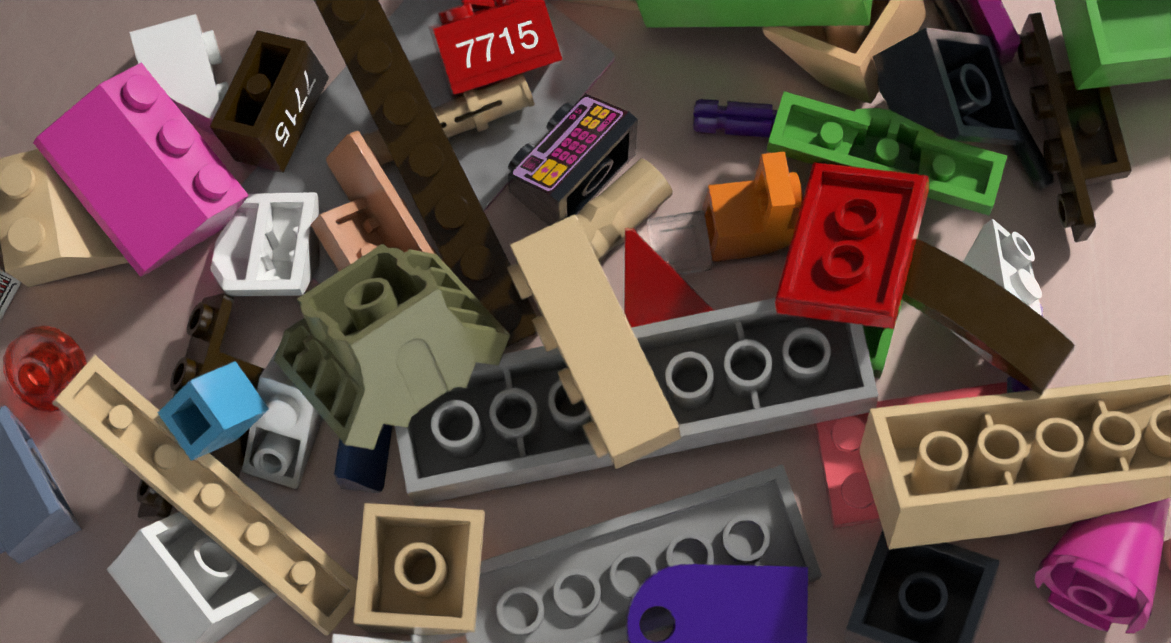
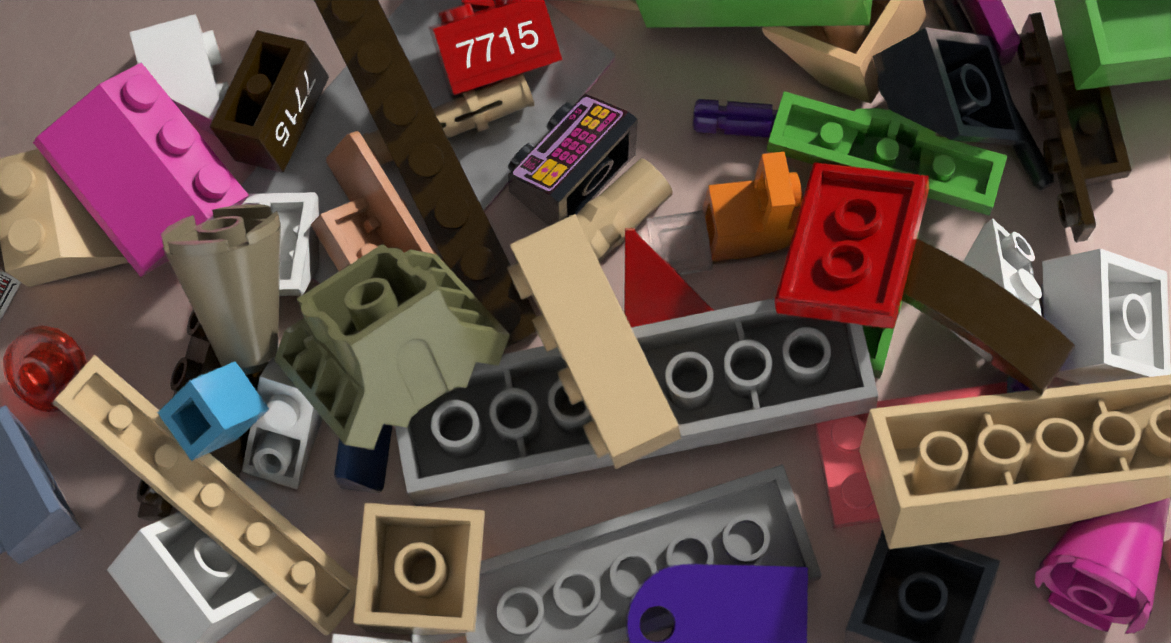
none -> dark tan cone [161,204,281,375]
none -> white slope [1041,249,1171,384]

